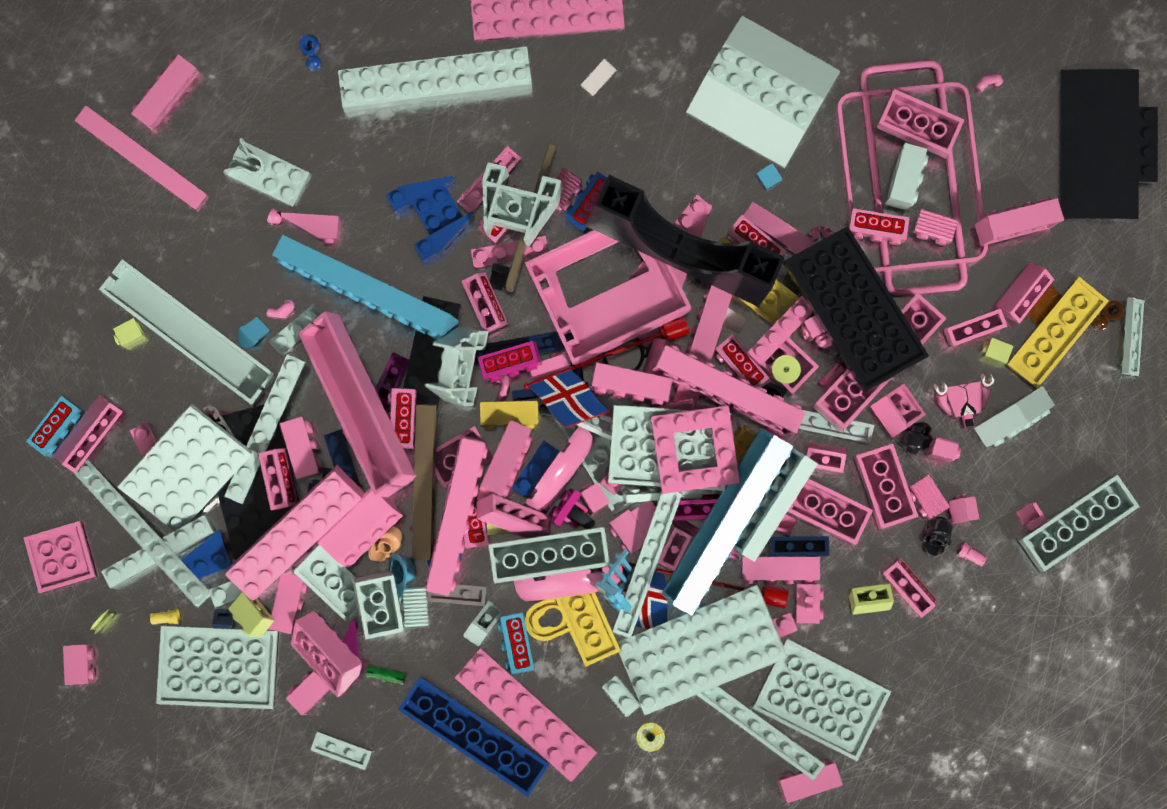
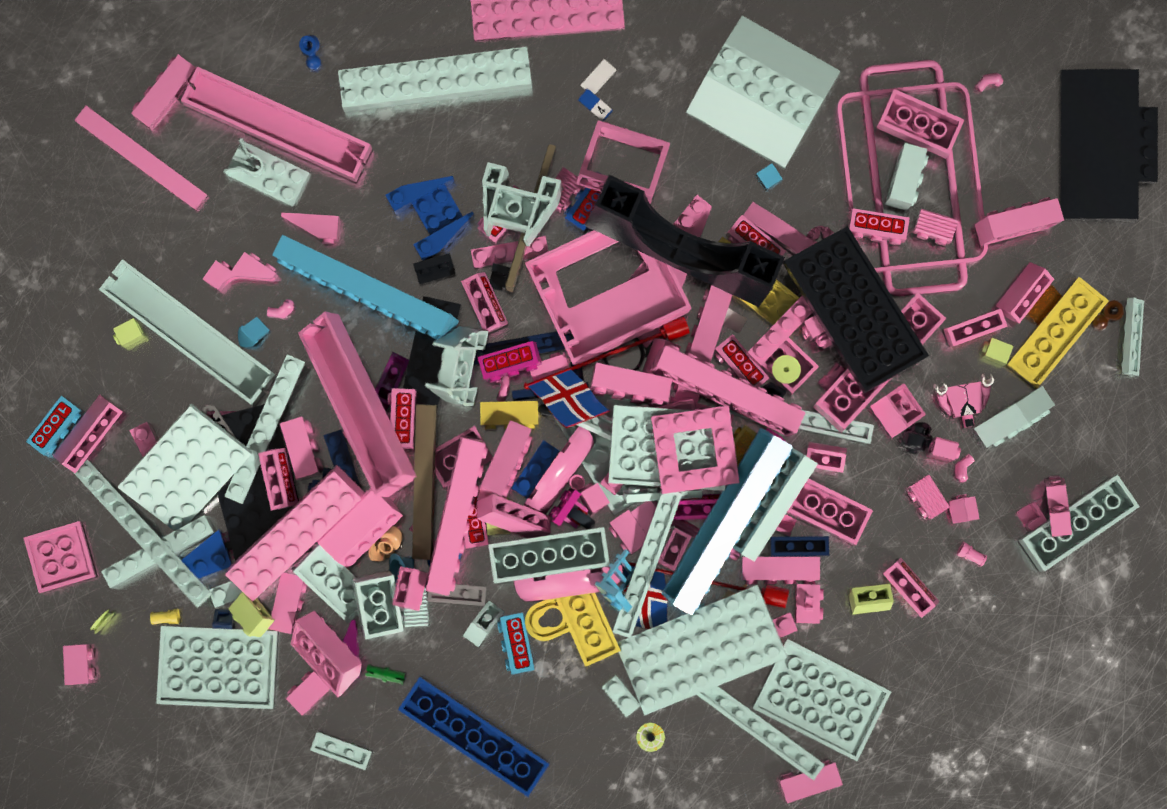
bright pink hinge [267,208,282,225] -> none
light aqua plate [269,305,321,357] -> none
bright pink brick [455,648,597,782] -> none
bright pink plate [456,146,522,213] -> none
bright pink brick [854,444,918,530] -> none
black head [922,517,953,557] -> none
none -> bright pink piece [181,67,372,182]
none -> bright pink arch [203,252,278,292]
none -> bright pink brick [392,567,428,611]
none -> black bracket [413,253,456,285]
none -> bright pink pin [569,475,585,491]
none -> bright pink window [577,120,670,204]
none -> sticker [578,89,613,121]
none -> bright pink arm [955,454,975,483]
none -> bright pink arch [1045,475,1072,537]

